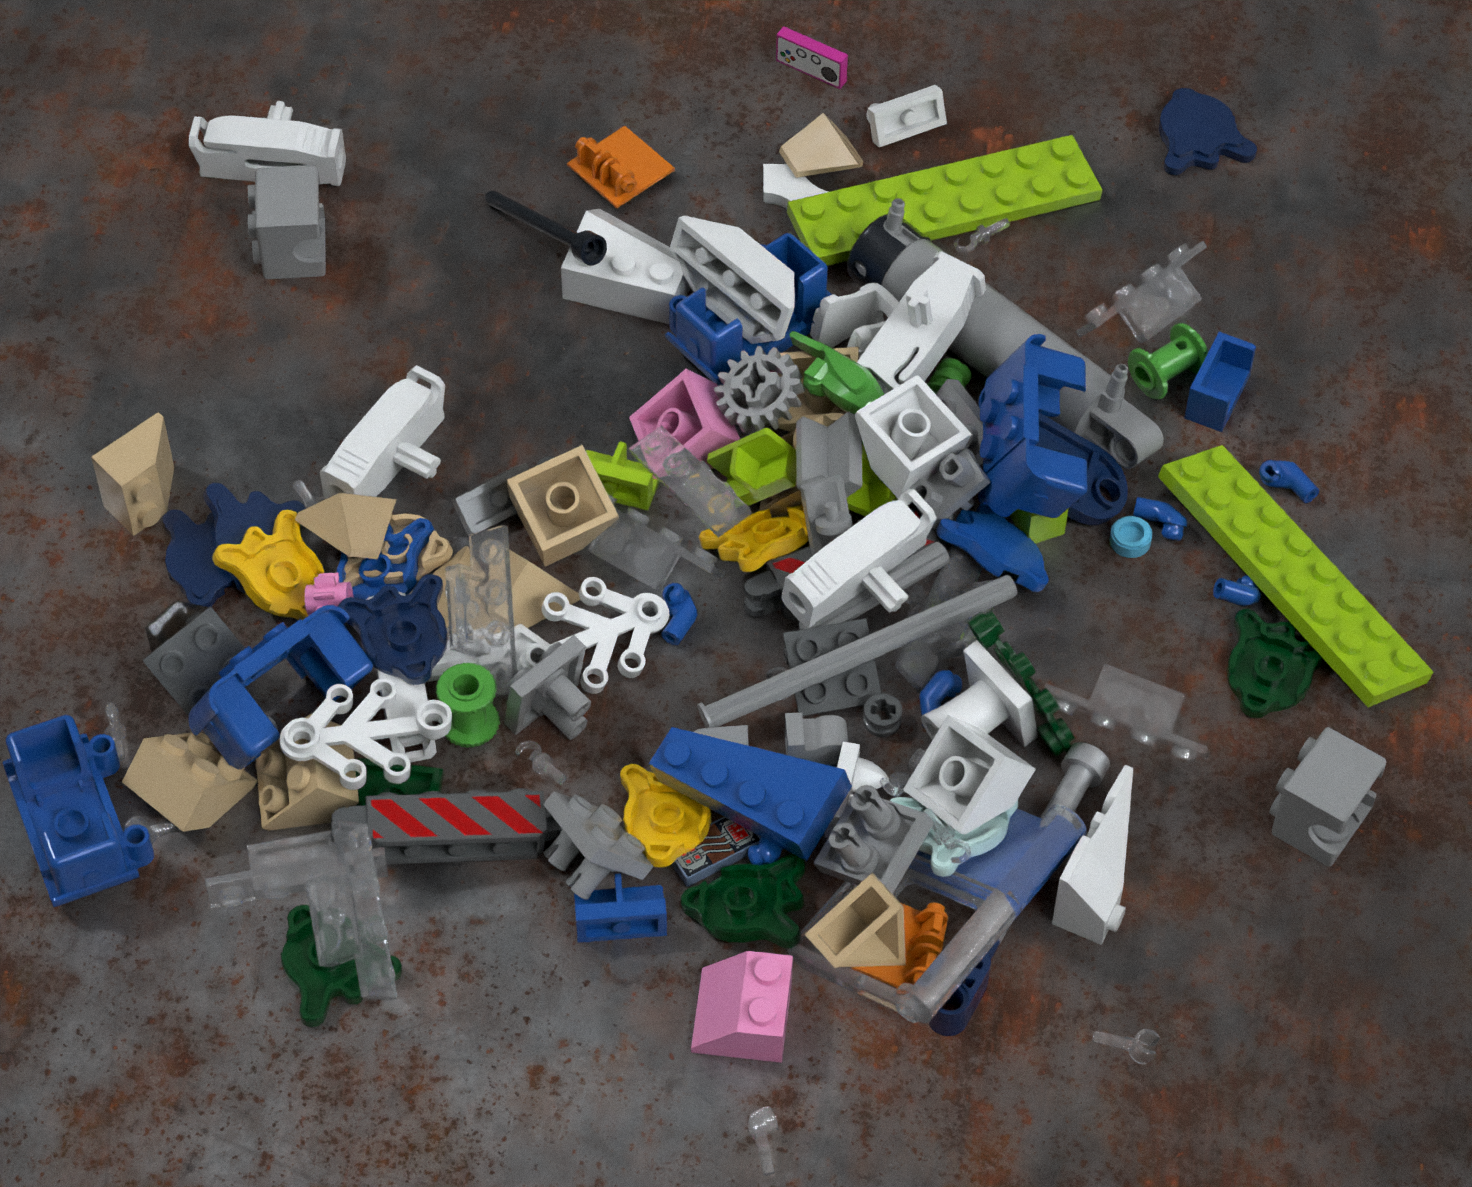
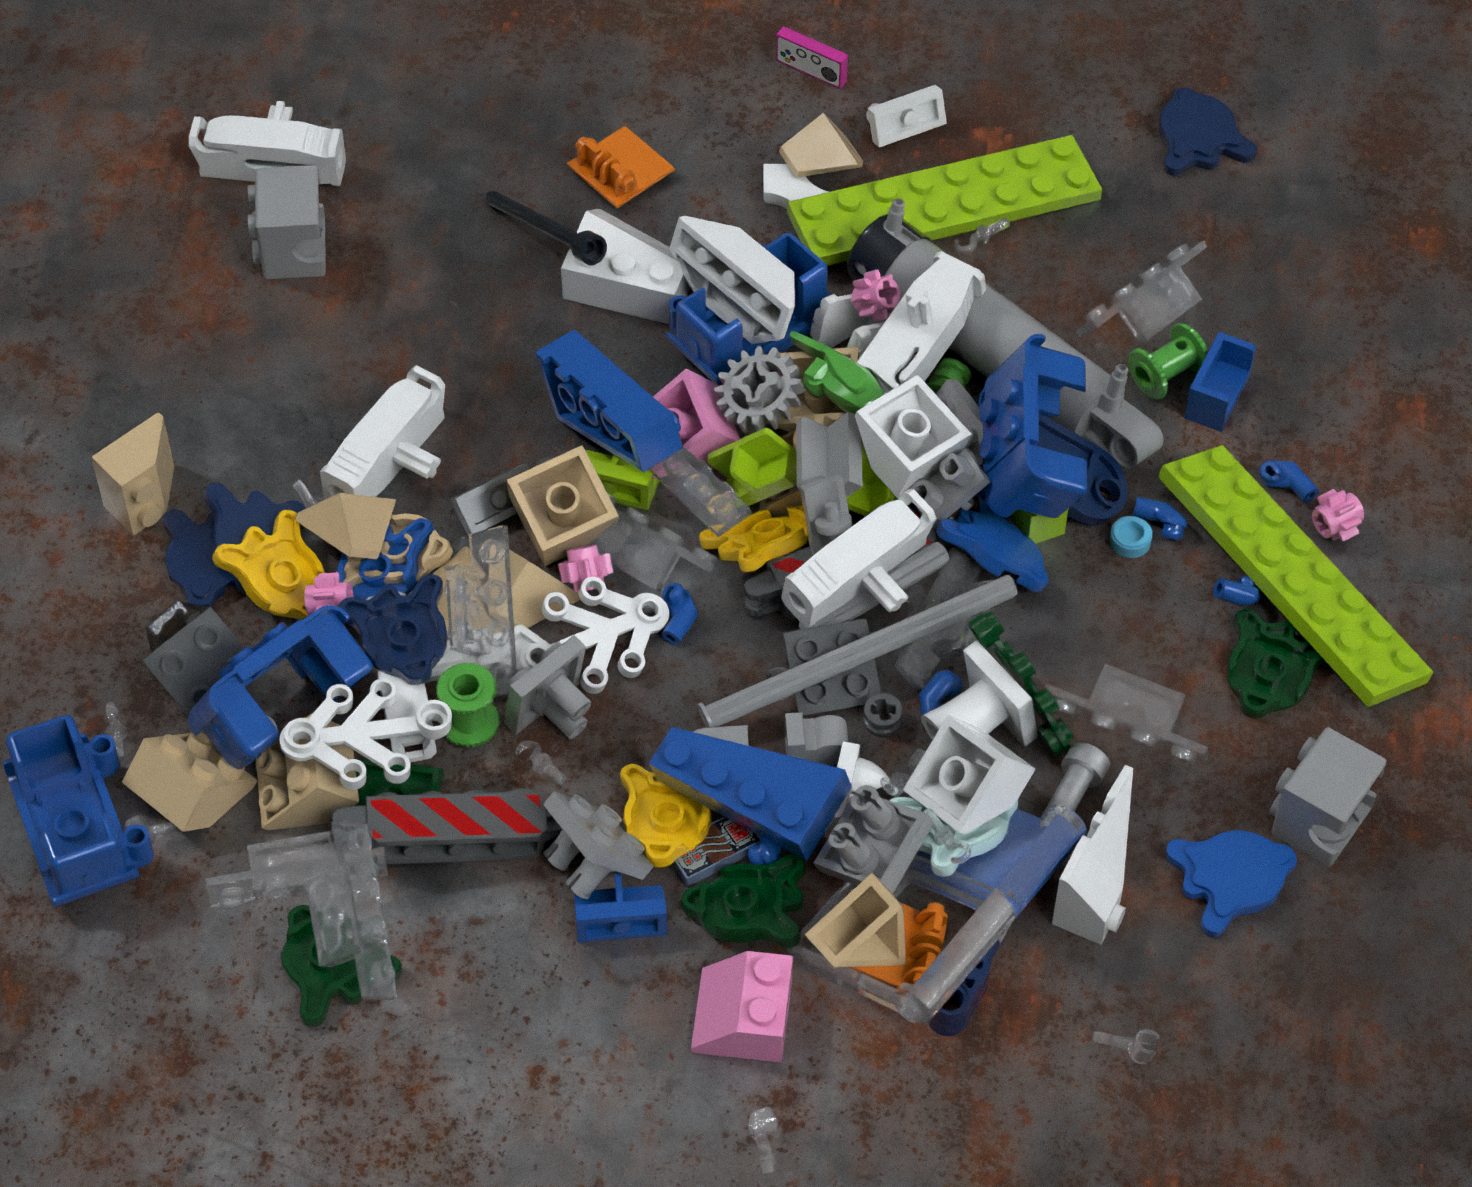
none -> blue wedge [535,329,683,472]
none -> bright pink gear [558,544,613,592]
none -> bright pink gear [850,269,901,322]
none -> blue tile [1166,830,1297,938]
none -> bright pink gear [1312,489,1364,542]

